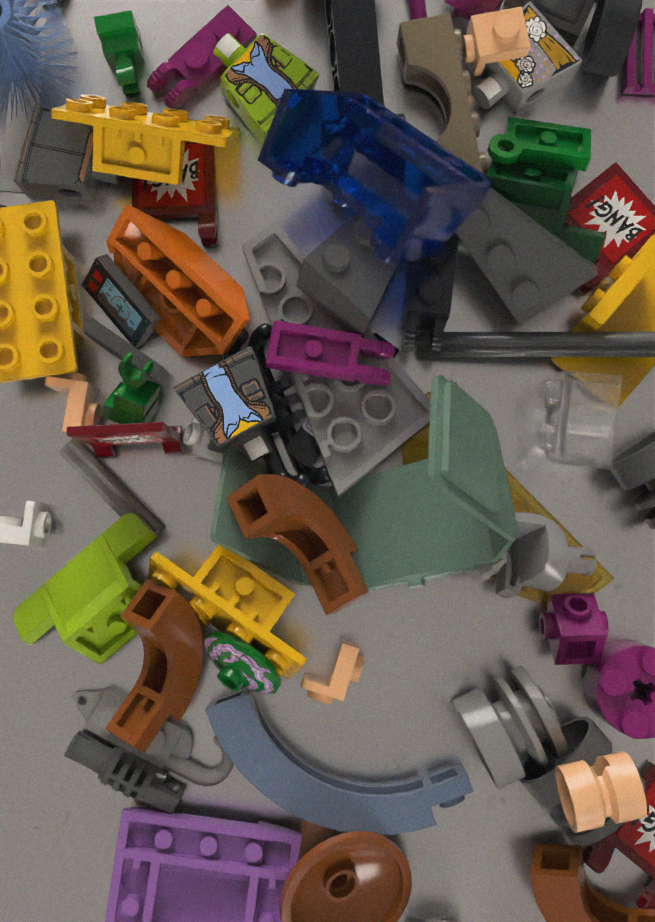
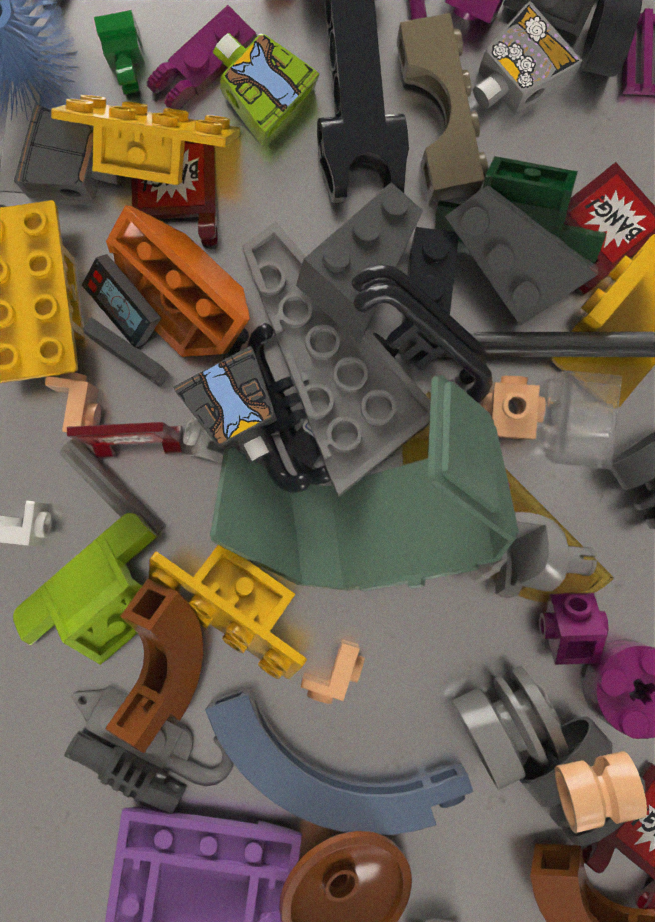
green piece [102,352,160,424] -> none
green dish [203,631,281,694] -> none
dark orange arch [227,474,369,615] -> none
clear blue windscreen [257,89,492,264] -> none
magenta hinge [266,321,395,385] -> none
light nougat bracket [462,6,531,77] -> none
green hinge [487,117,591,171] -> none
none -> black piece [352,264,493,403]
none -> light nougat brick [480,376,546,440]

